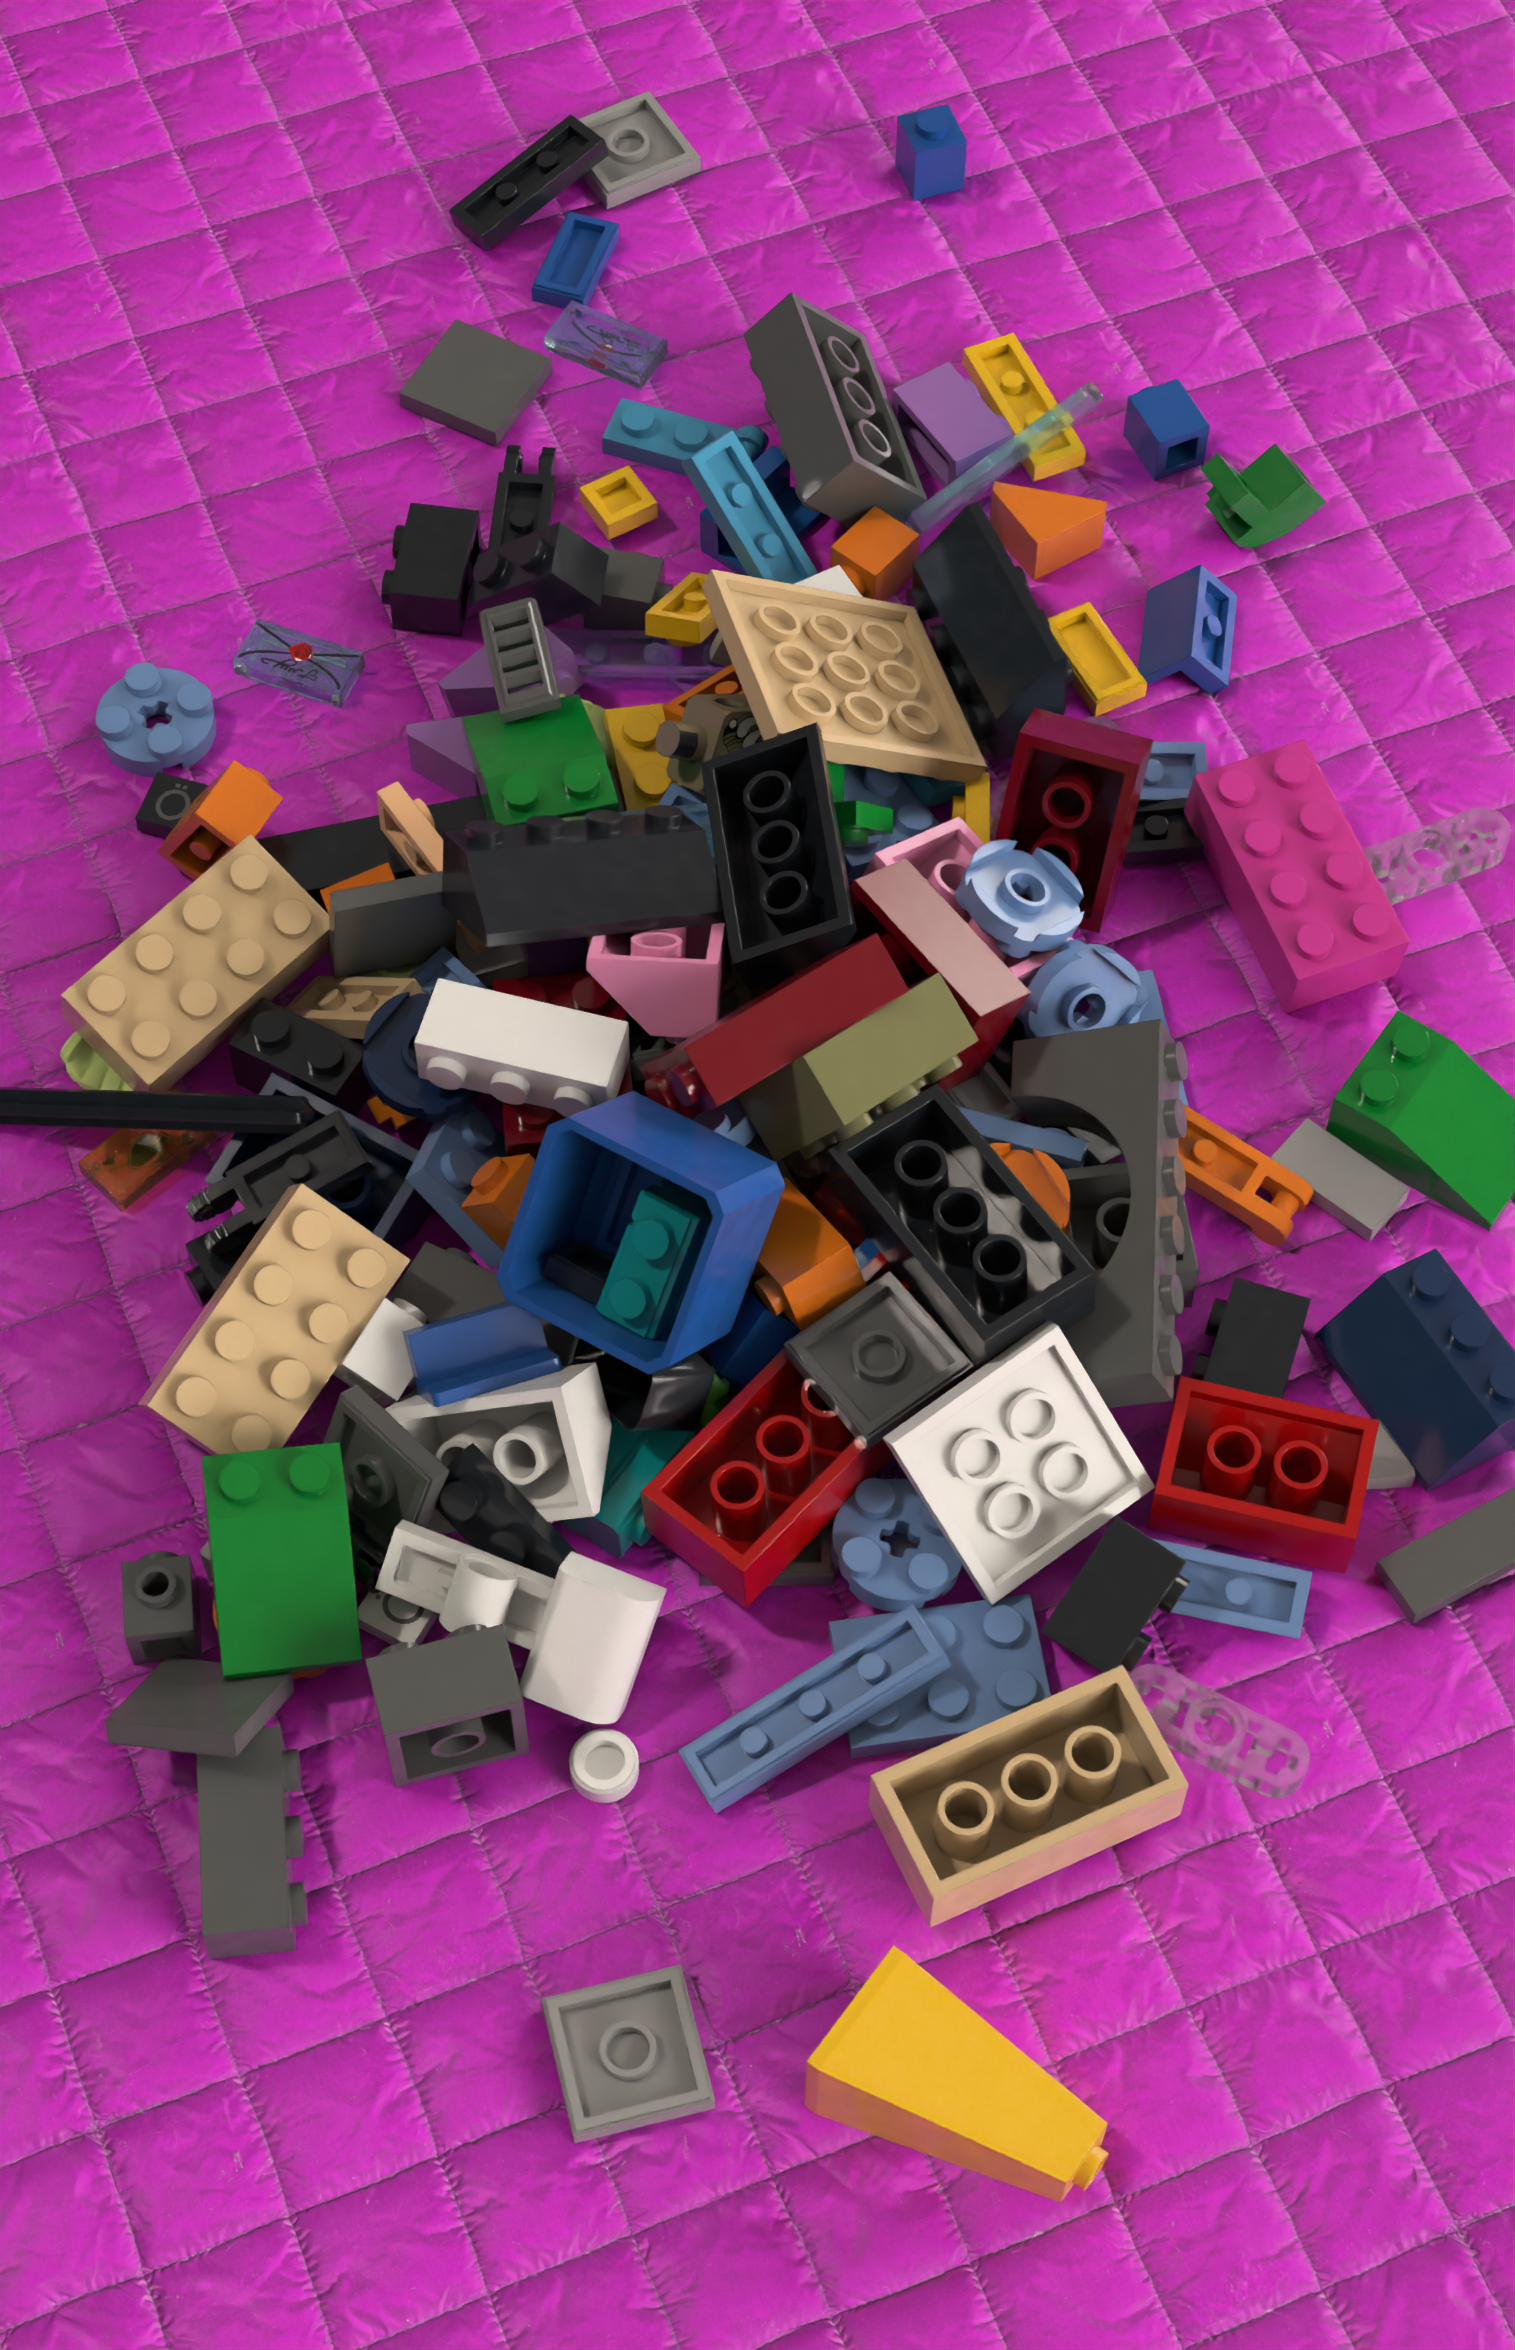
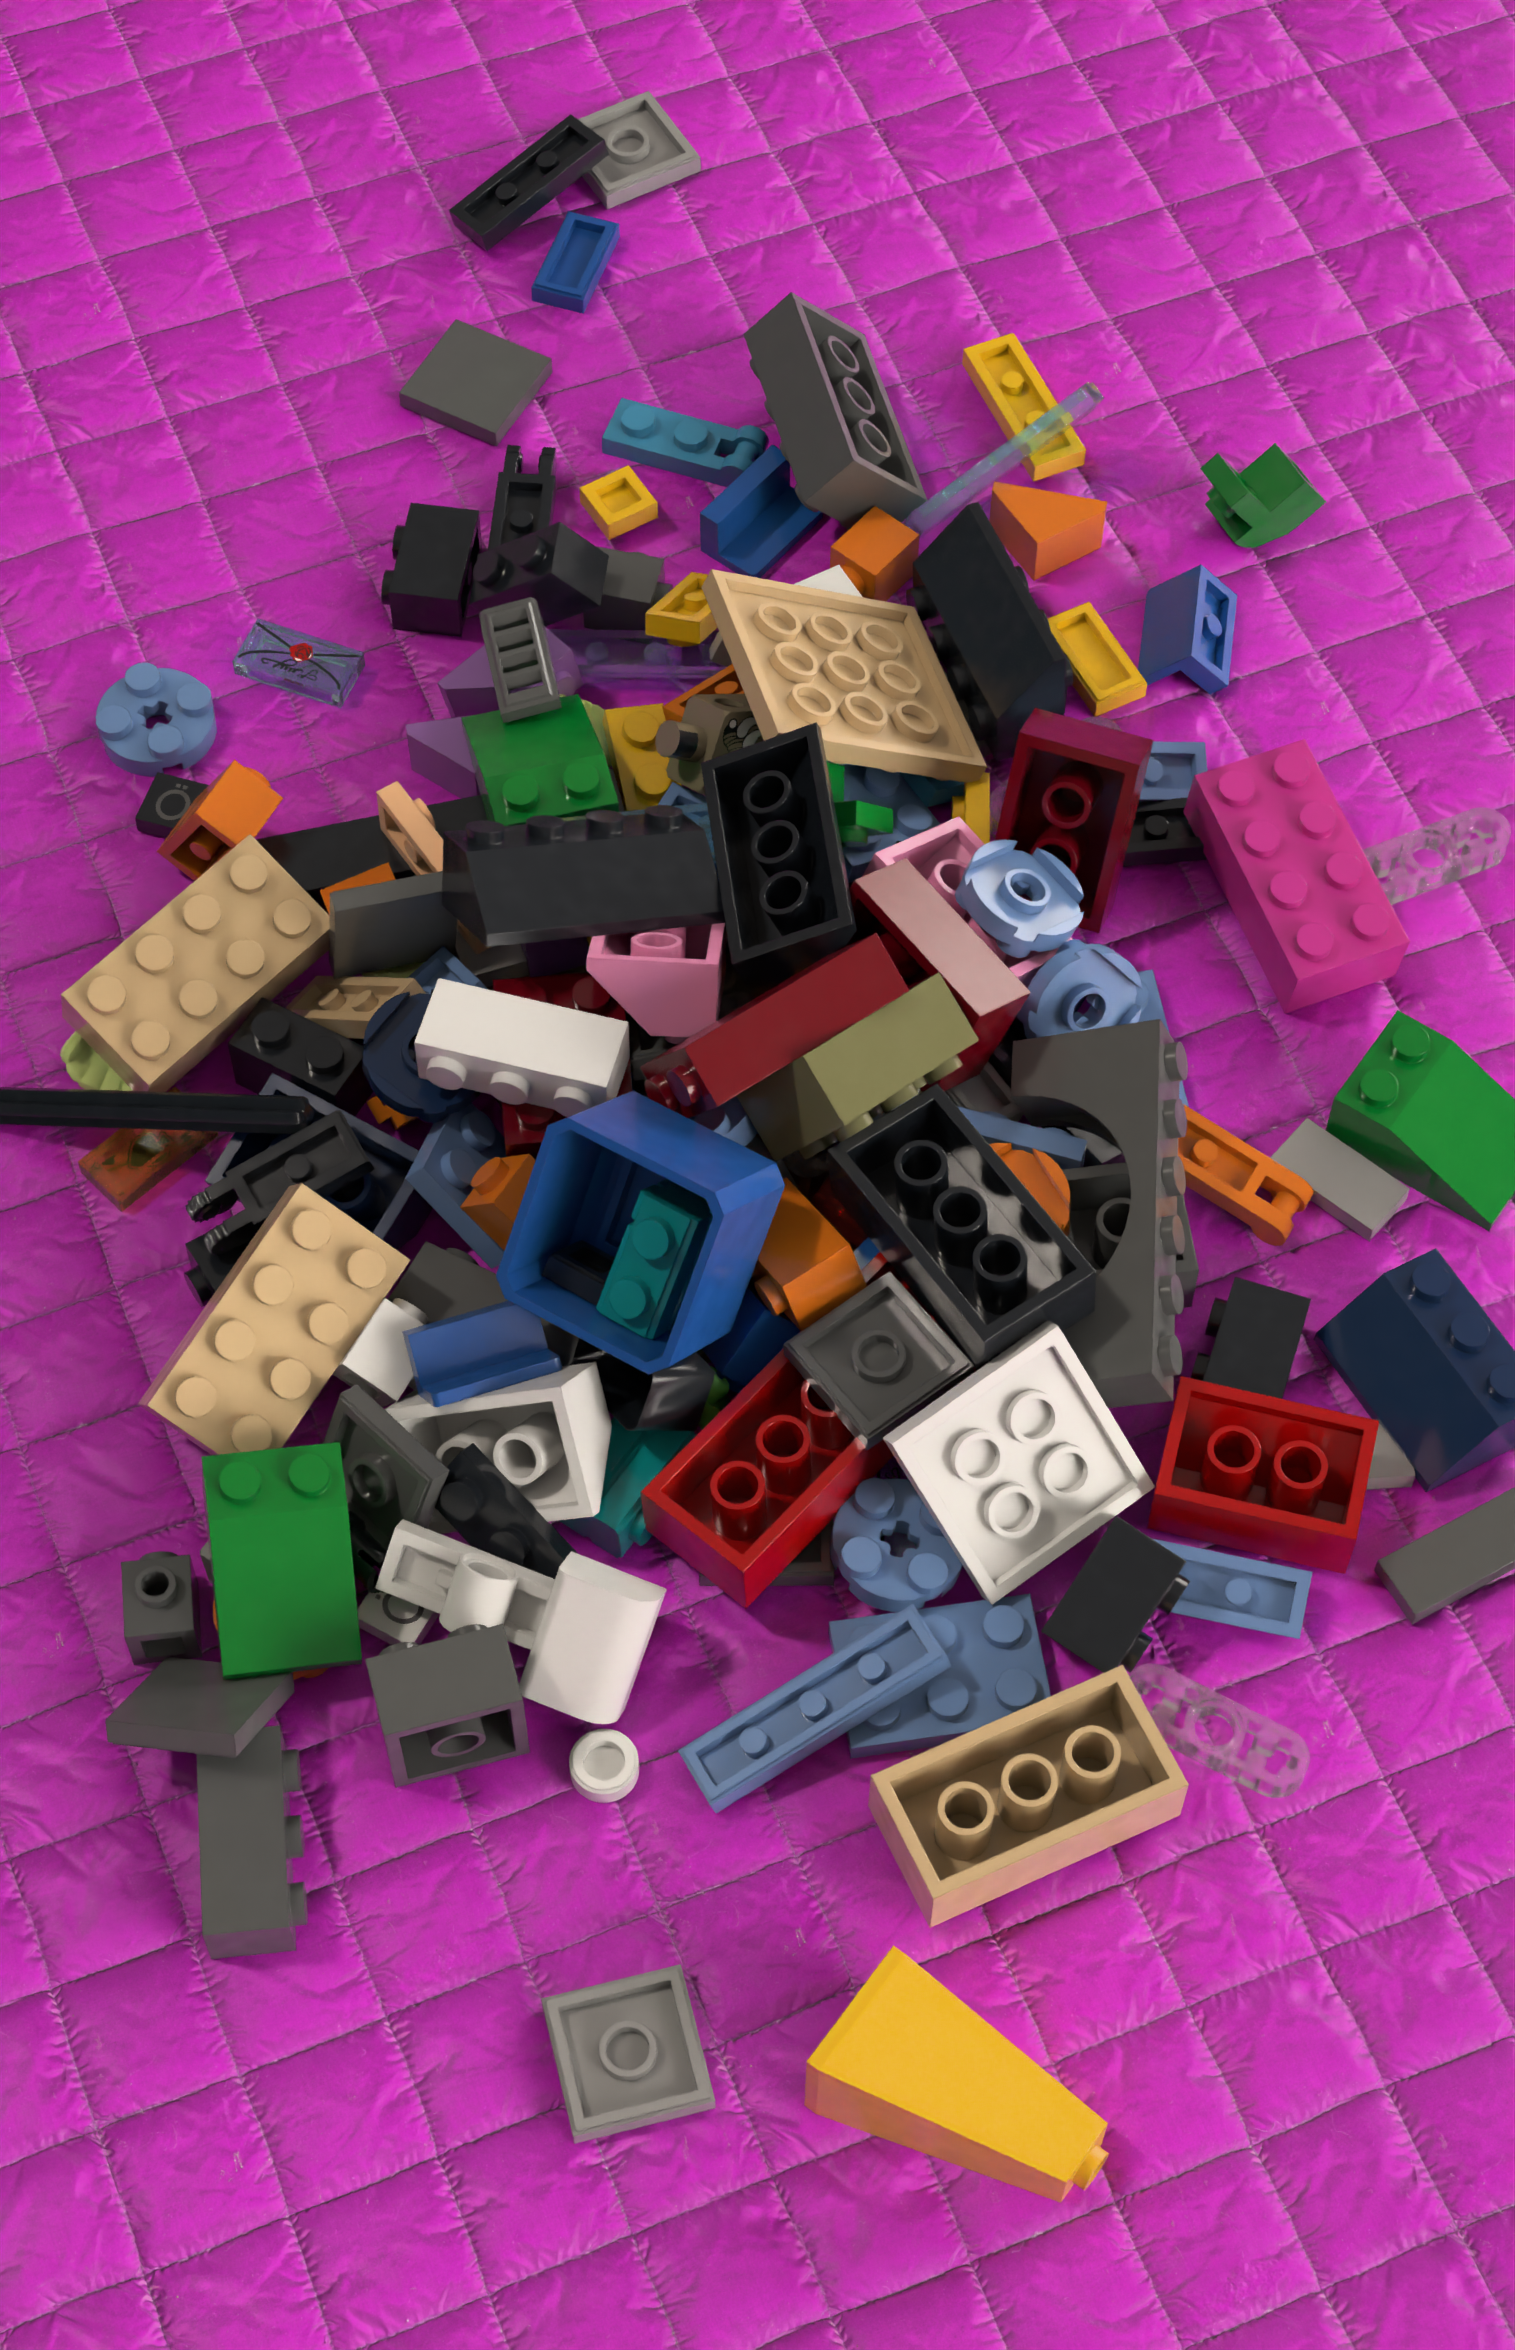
clear light blue tile [544,300,668,390] -> none
dark azure plate [680,430,818,584] -> none
medium lavender brick [892,362,1014,500] -> none
blue brick [895,104,967,201] -> none
blue brick [1123,379,1210,481] -> none

